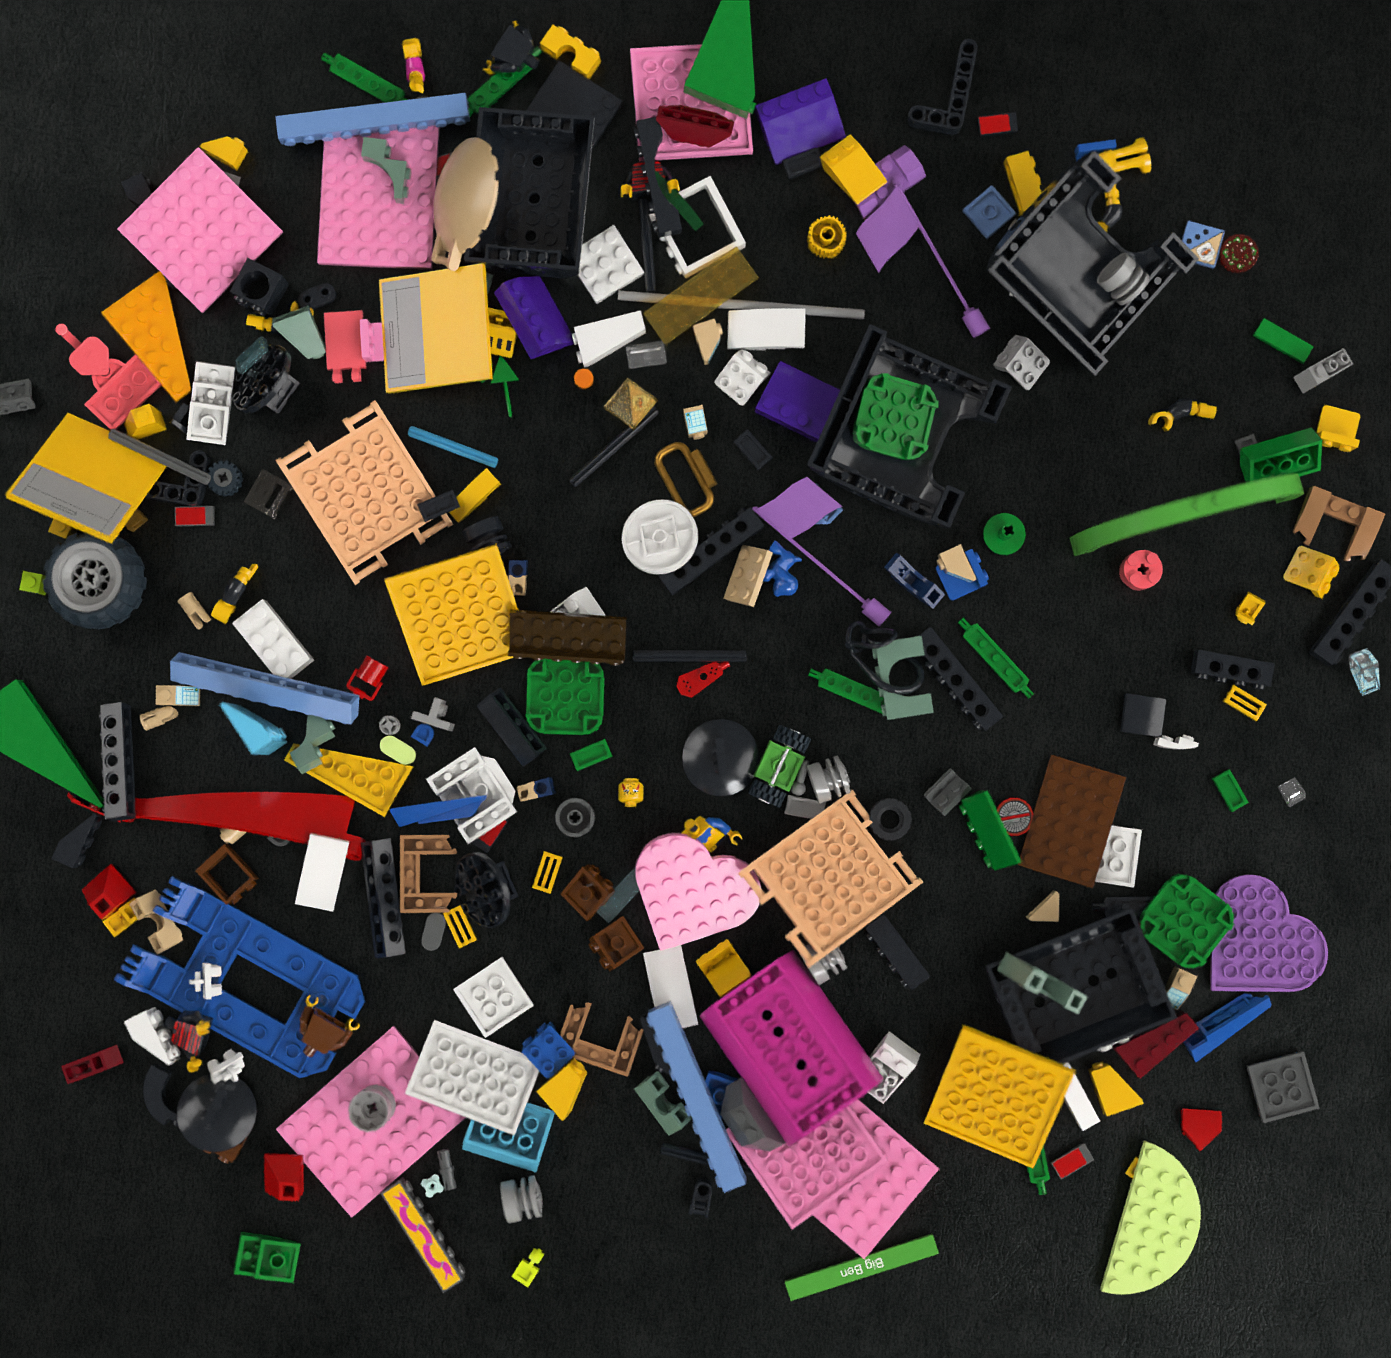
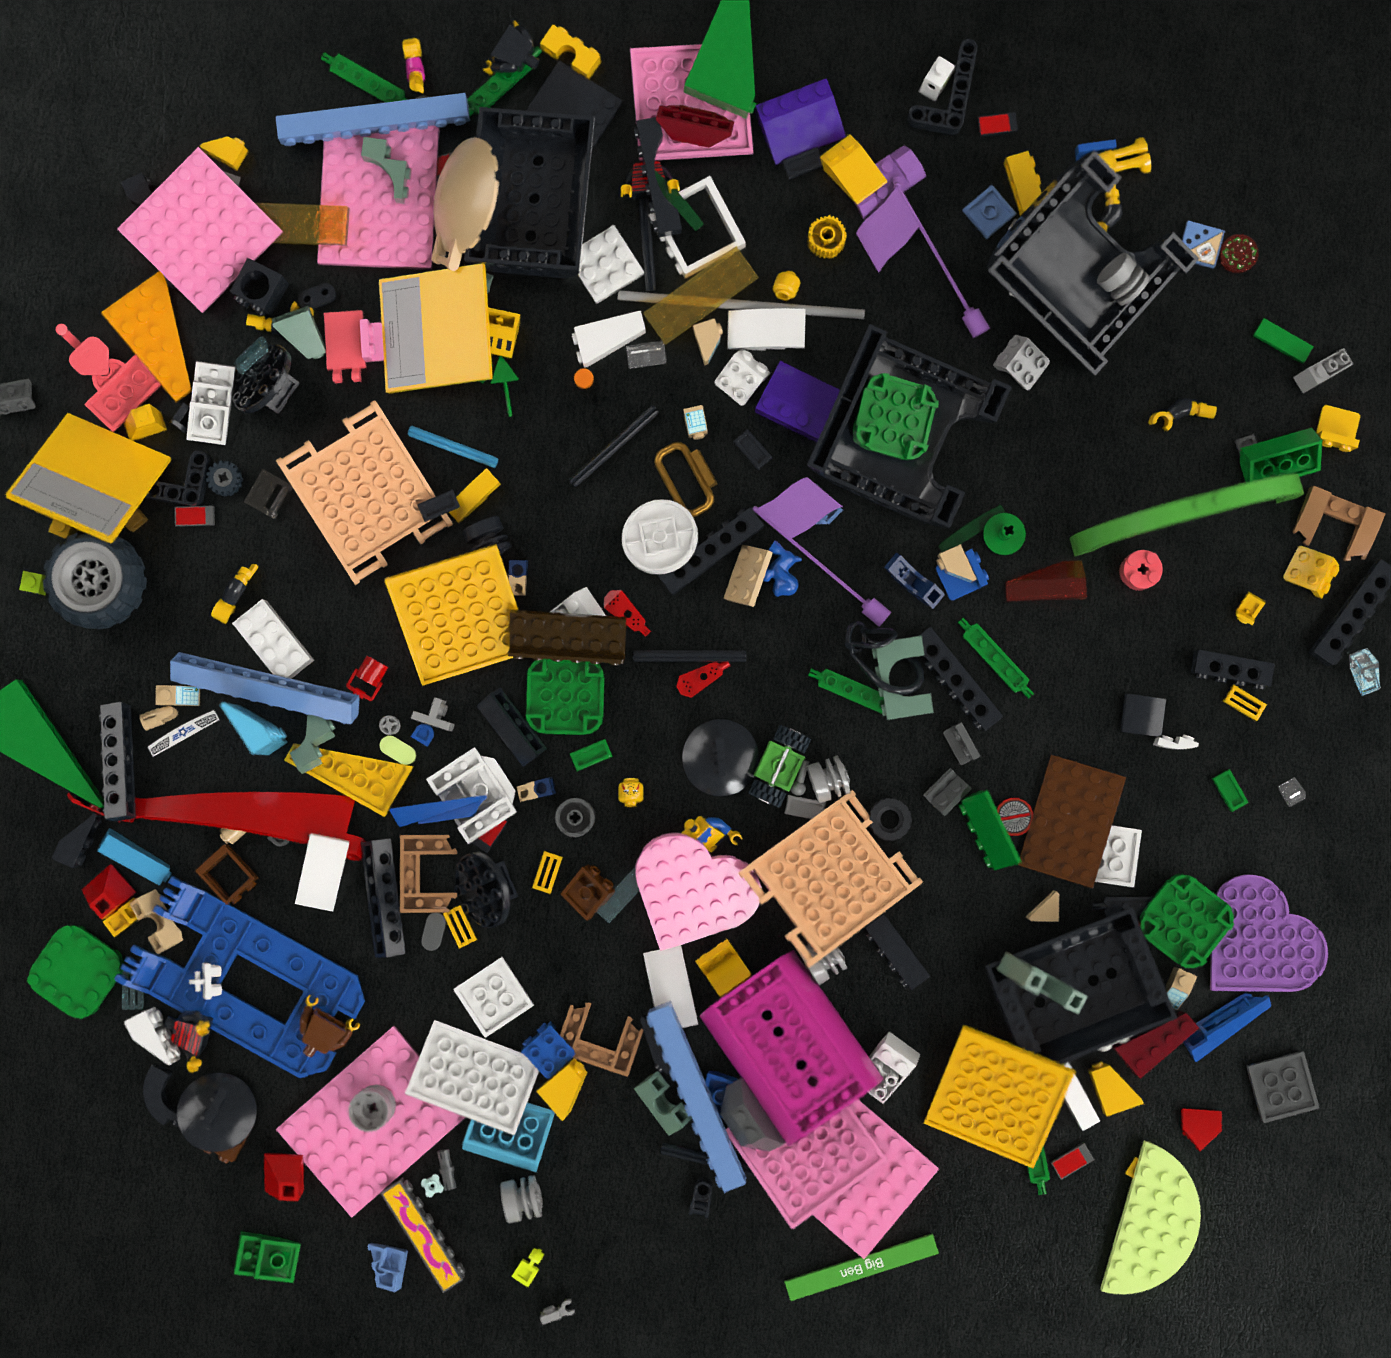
dark red slope [61,1045,124,1084] -> none
dark grey axle [108,429,211,485] -> none
tan hinge [178,592,211,629] -> none
white hips [207,1049,245,1084] -> none
dark purple slope [494,276,574,359] -> none
reddish brown plate [589,916,644,971] -> none
clear yellow tile [604,378,657,430] -> none
none -> green plate [27,925,124,1019]
none -> dark azure slope [98,828,171,886]
none -> clear light blue tile [122,971,143,1010]
none -> white sticker [148,710,219,757]
none -> clear yellow plate [255,203,350,246]
none -> medium blue slope [368,1243,408,1292]
none -> light grey plate [540,1299,575,1325]
none -> red piece [604,590,651,637]
none -> yellow head [773,271,800,301]
none -> white torso [919,56,955,101]
none -> dark green sticker [939,505,1006,552]
none -> dark grey bracket [943,722,980,765]
none -> clear red wedge [1006,561,1087,601]

